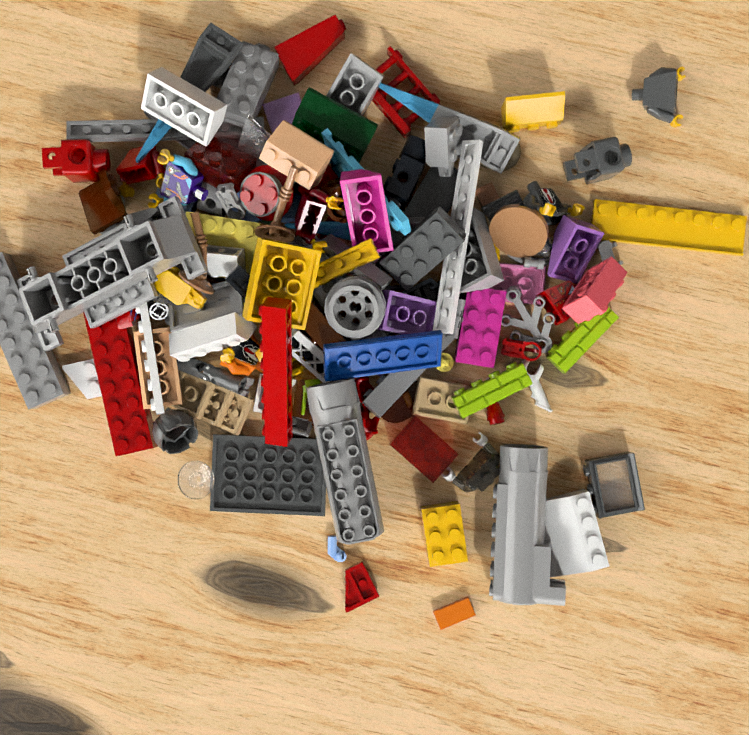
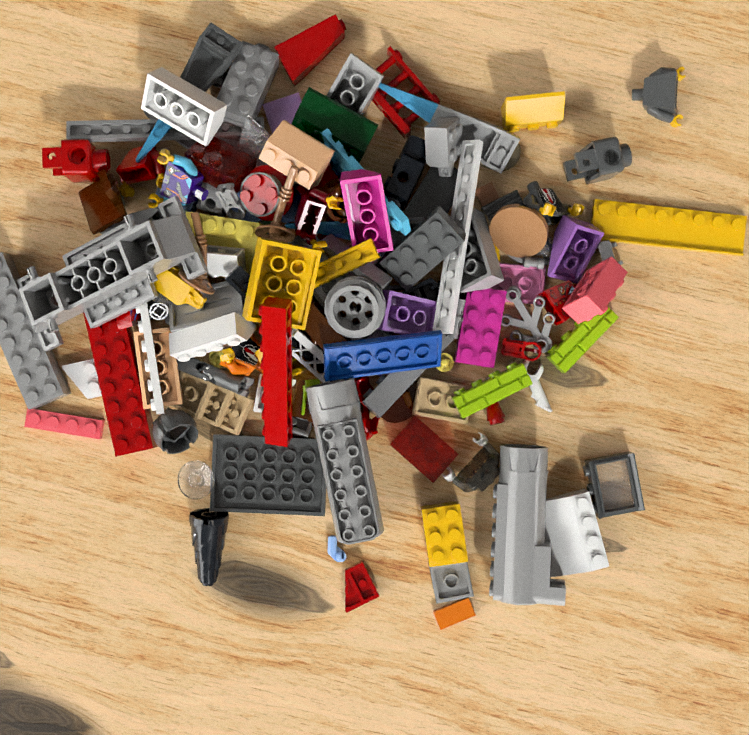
none -> coral plate [24,408,105,439]
none -> black cone [189,508,229,586]
none -> light yellow tile [209,350,224,368]
none -> light grey tile [429,562,474,604]

